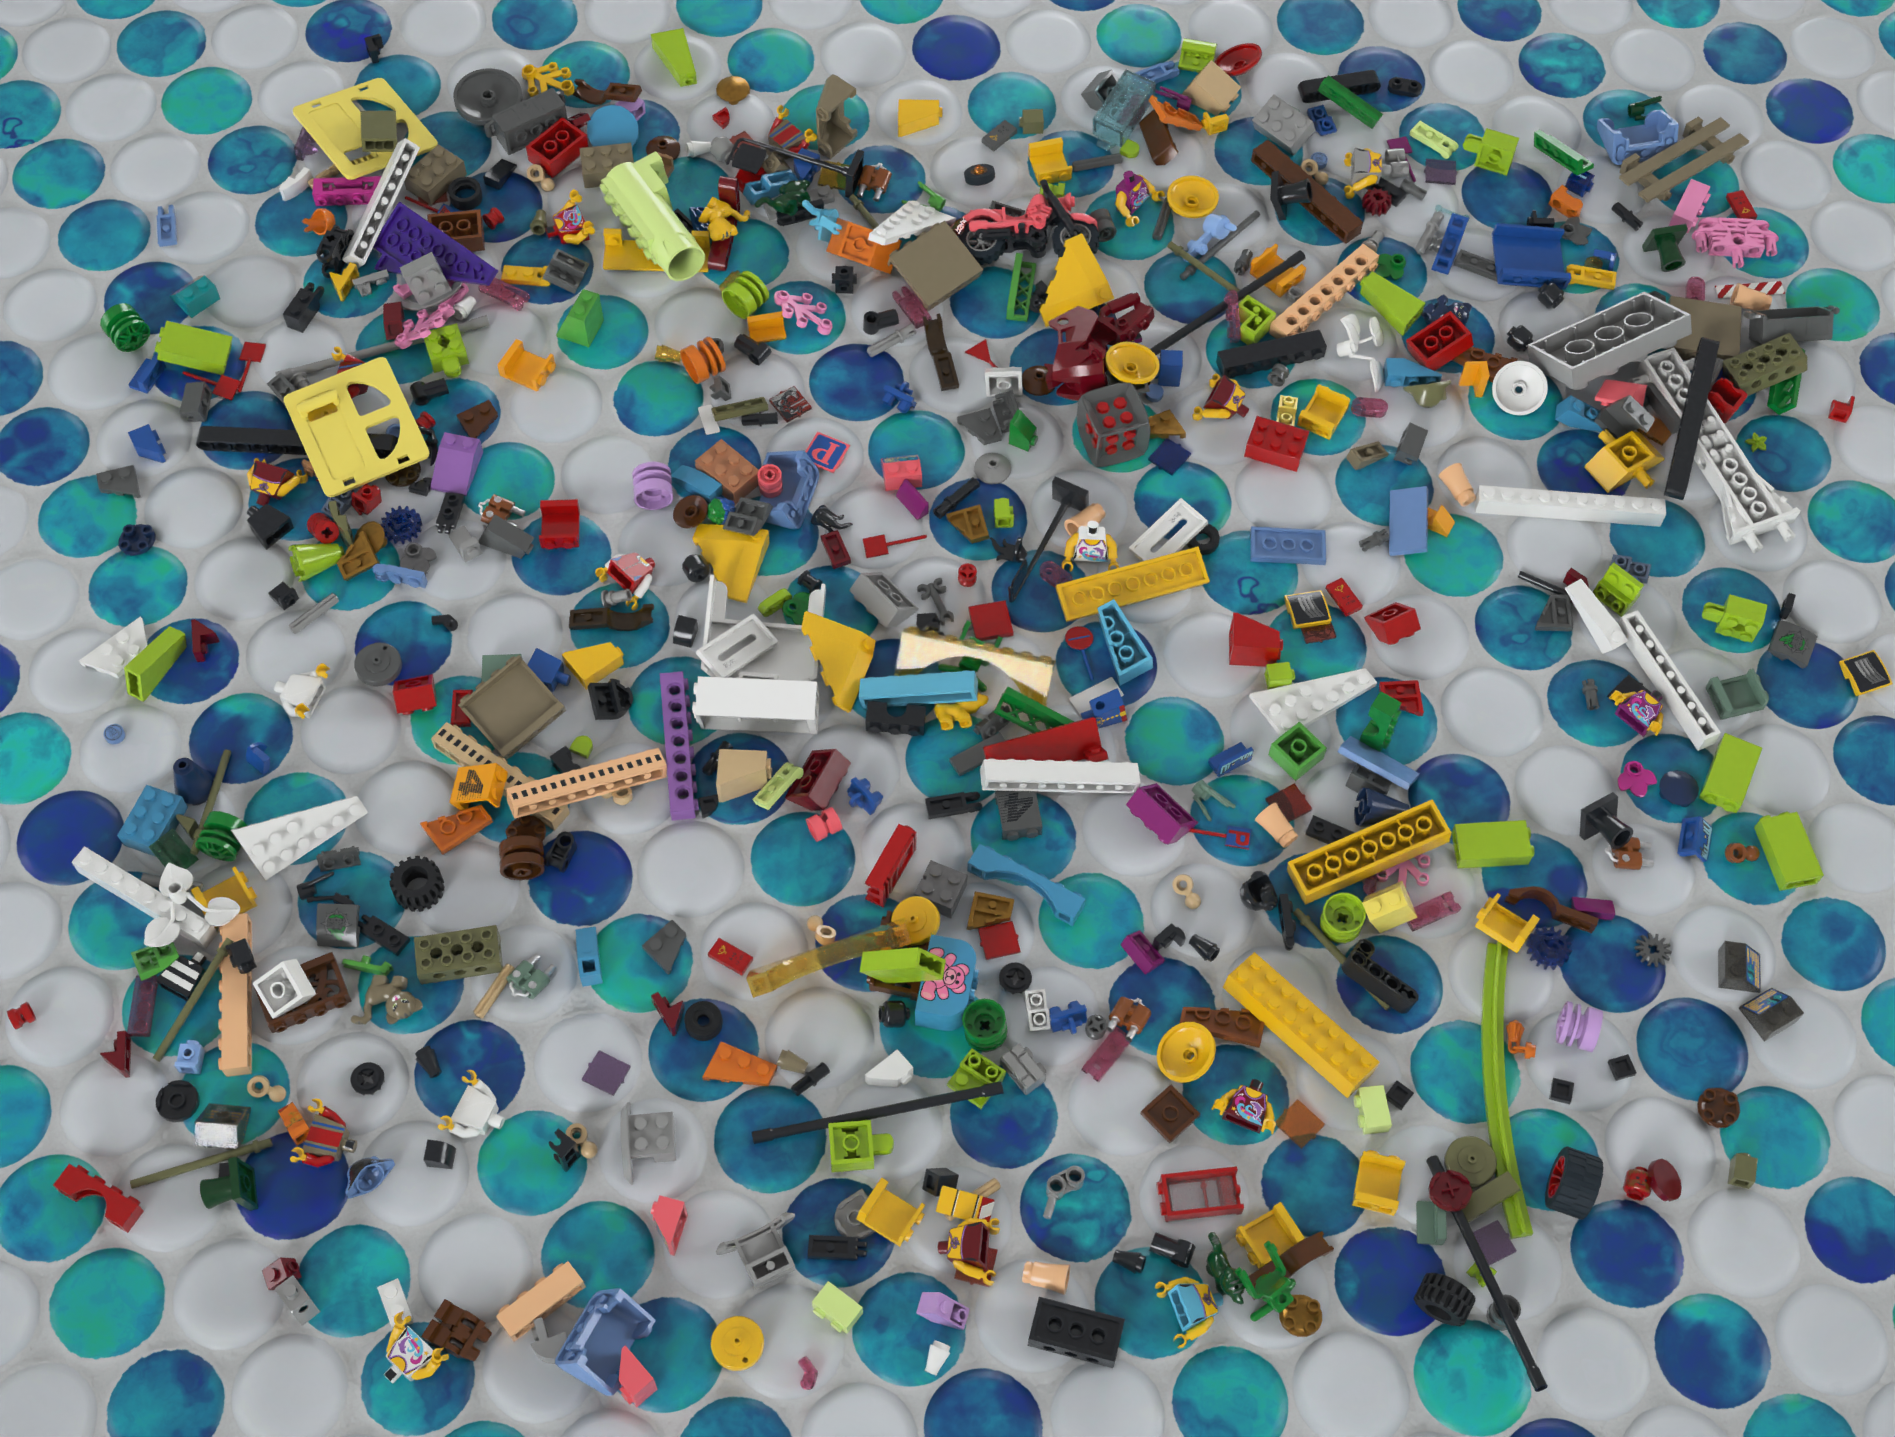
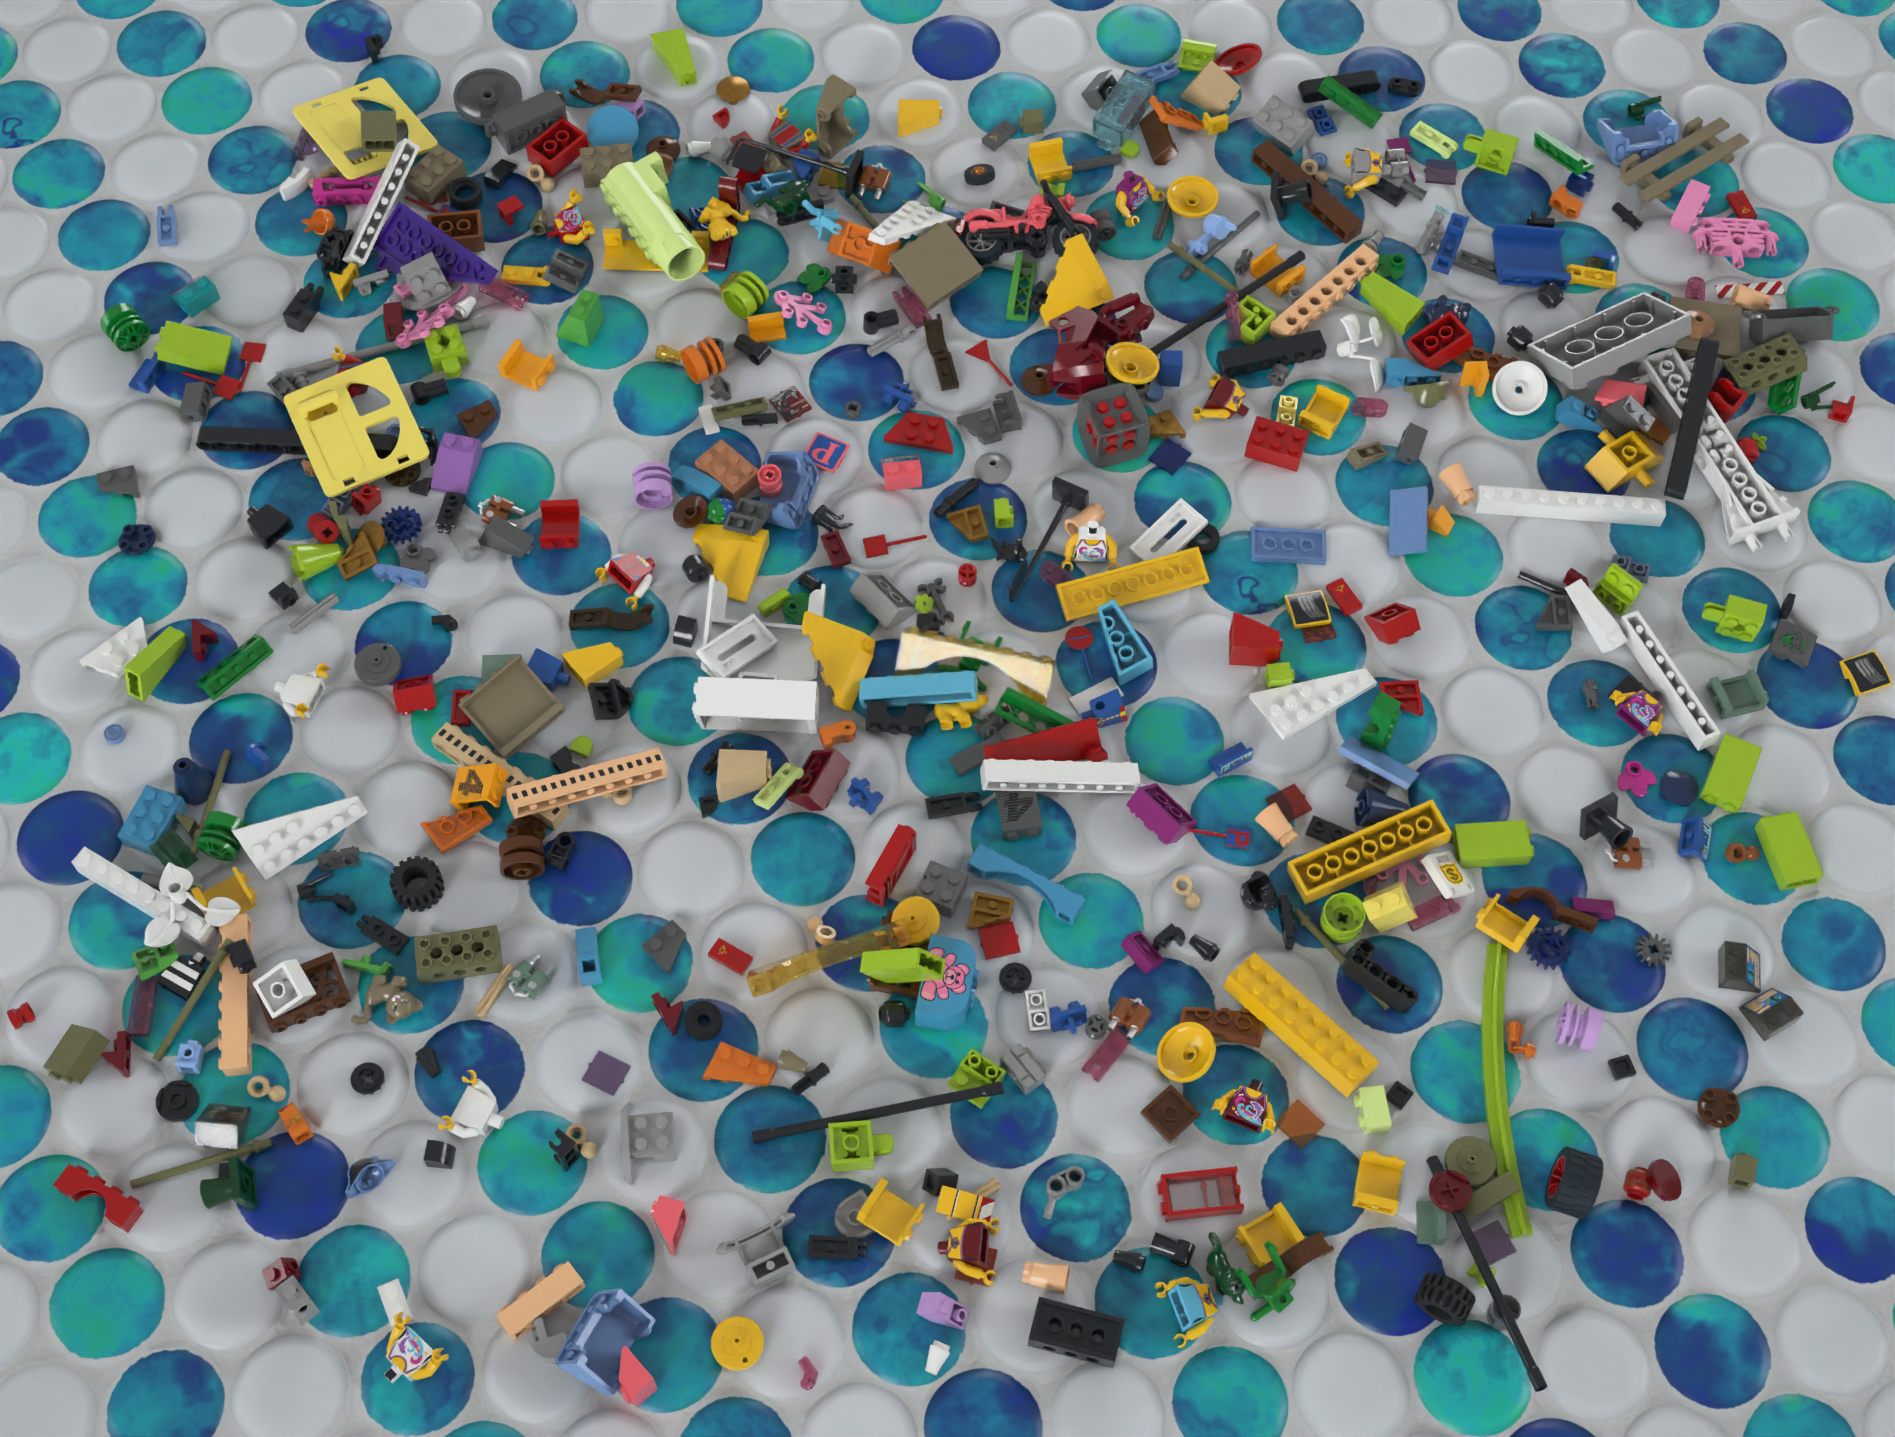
blue slope [128,424,166,463] -> none
torso [247,458,308,506] -> none
torso [290,1098,357,1167] -> none
dark grey slope [316,903,360,948] -> none
red wheel [415,411,436,435] -> none
reddish brown hips [421,1299,492,1361] -> none
red wheel [482,207,504,230] -> none
yellow plant [522,62,575,97] -> none
dark red plate [567,112,591,128] -> none
light grey pin [601,589,632,608] -> none
medium lavender brick [660,671,699,821] -> none
coral wheel [806,807,842,842] -> none
yellowish green brick [812,1281,863,1334] -> none
white slope [865,1049,913,1087] -> none
magenta slope [896,479,929,520] -> none
green wheel [962,998,1008,1052] -> none
red tile [968,600,1014,641] -> none
white slope [985,367,1023,397] -> none
green slope [1009,409,1038,452] -> none
magenta plant [1155,86,1192,111] -> none
sand green plant [1192,780,1236,821] -> none
bright green brick [1268,722,1327,781] -> none
pearl gold dish [1279,1295,1322,1337] -> none
dark grey pin [1359,529,1389,552] -> none
dark red gear [1362,187,1392,217] -> none
black tile [1549,1078,1574,1105] -> none
dark grey plate [1560,217,1592,245] -> none
dark green plant [1642,224,1688,272] -> none
none -> olive brick [43,1024,110,1084]
none -> green fence [195,634,274,700]
none -> red panel [497,195,524,227]
none -> green plate [797,263,831,294]
none -> orange leg [819,720,856,749]
none -> dark grey bush [845,401,861,419]
none -> red wing [884,412,953,454]
none -> lime plant [914,593,934,614]
none -> white container [1420,850,1474,899]
none -> medium nougat dish [1687,310,1715,340]
none -> red head [1736,437,1760,465]
none -> dark green plant [1800,381,1836,411]

